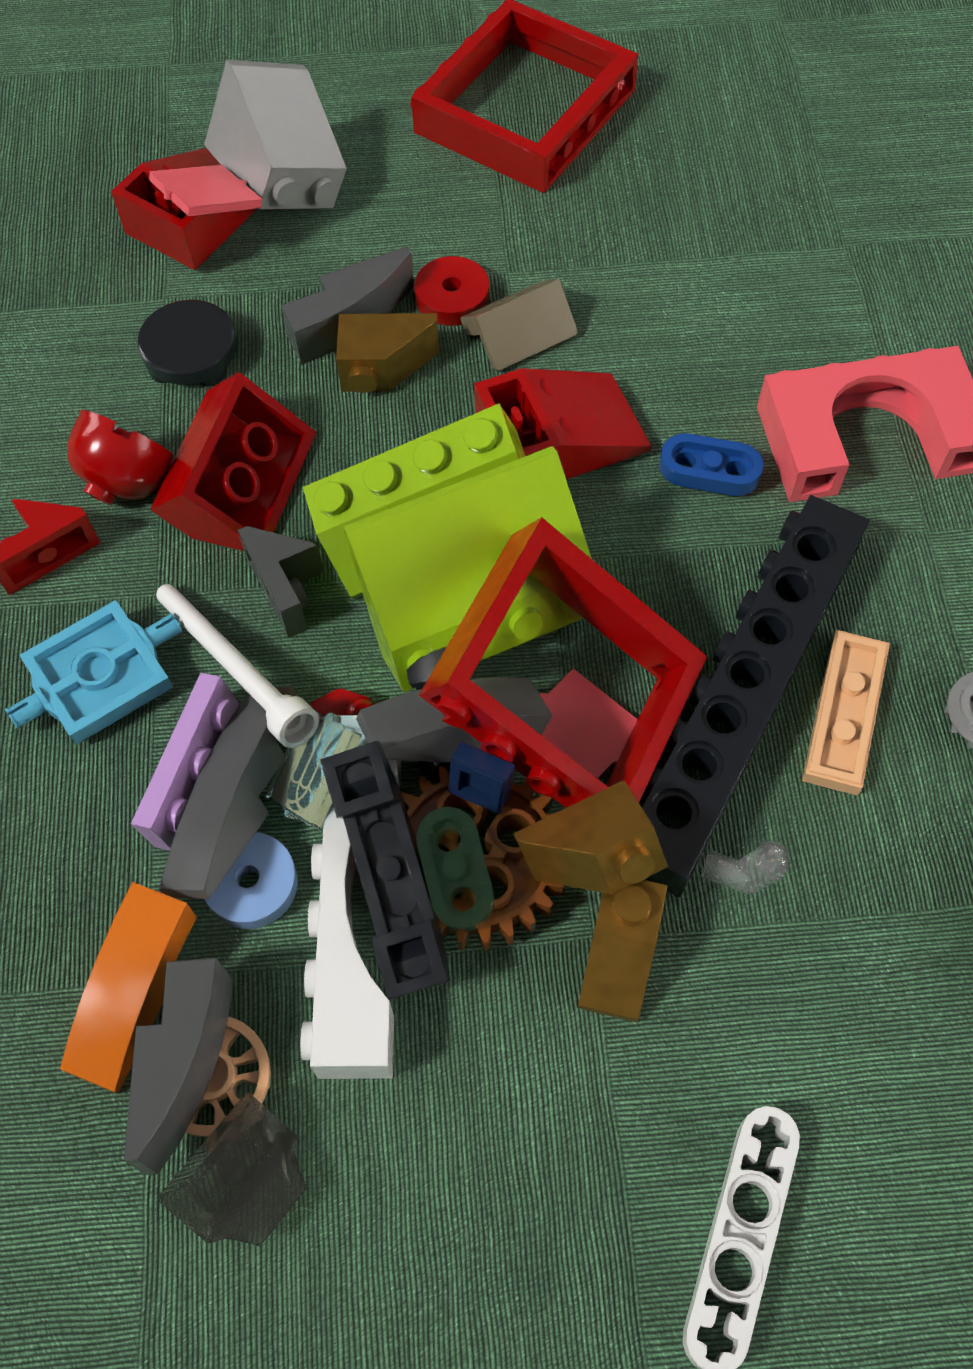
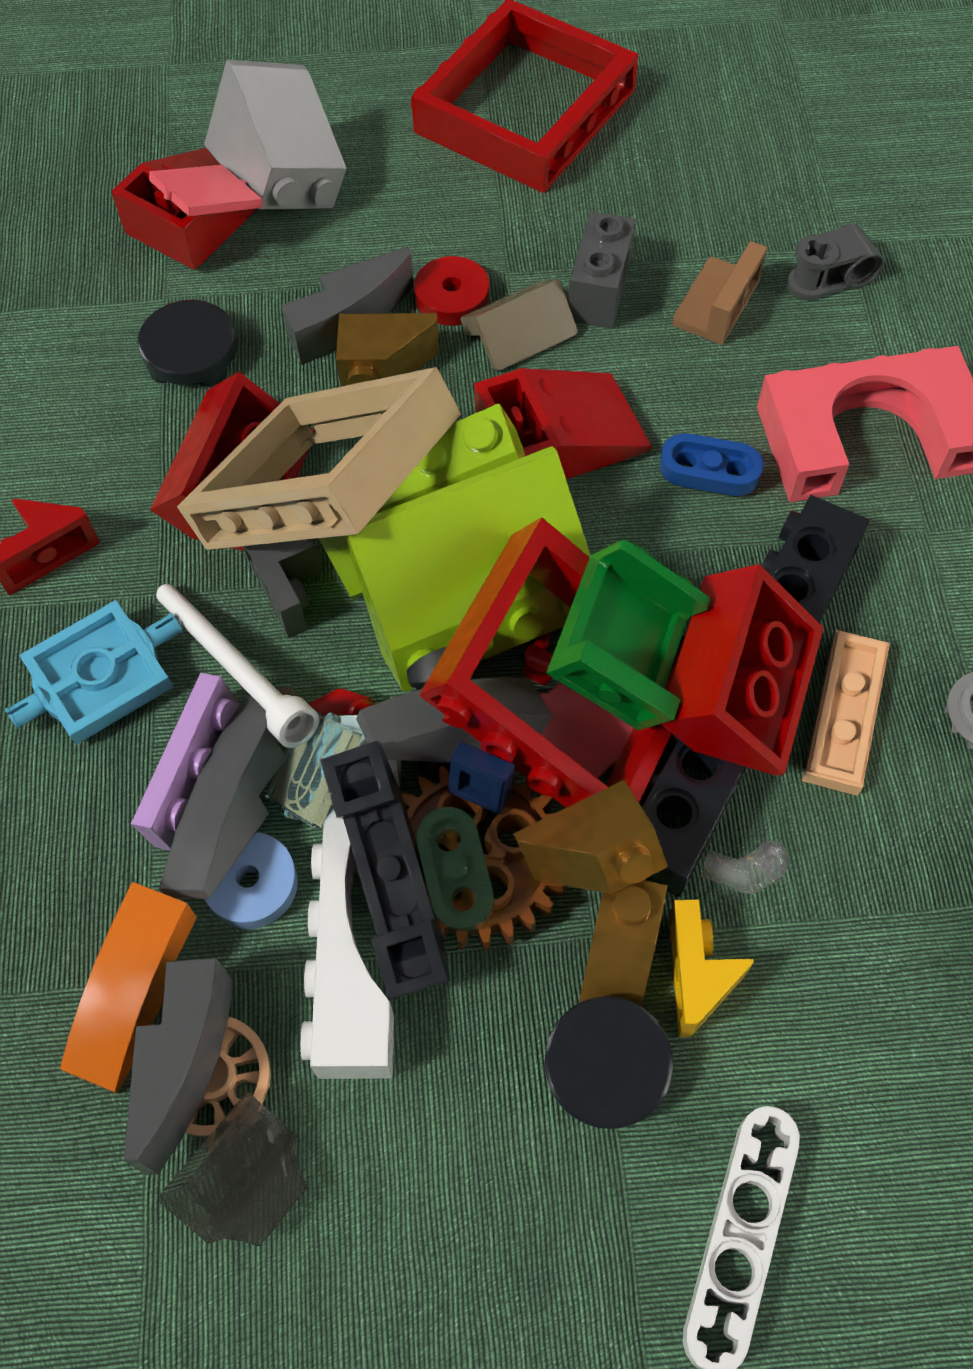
red cylinder [67,409,174,506] -> none
none -> tan window [177,367,461,550]
none -> red hand [522,631,553,686]
none -> black tile [545,996,673,1129]
none -> green panel [546,540,711,730]
none -> dark grey brick [568,211,636,329]
none -> red slope [662,564,824,776]
none -> yellow slope [668,899,754,1038]
none -> medium nougat panel [672,241,768,345]
none -> dark grey piece [787,223,885,301]

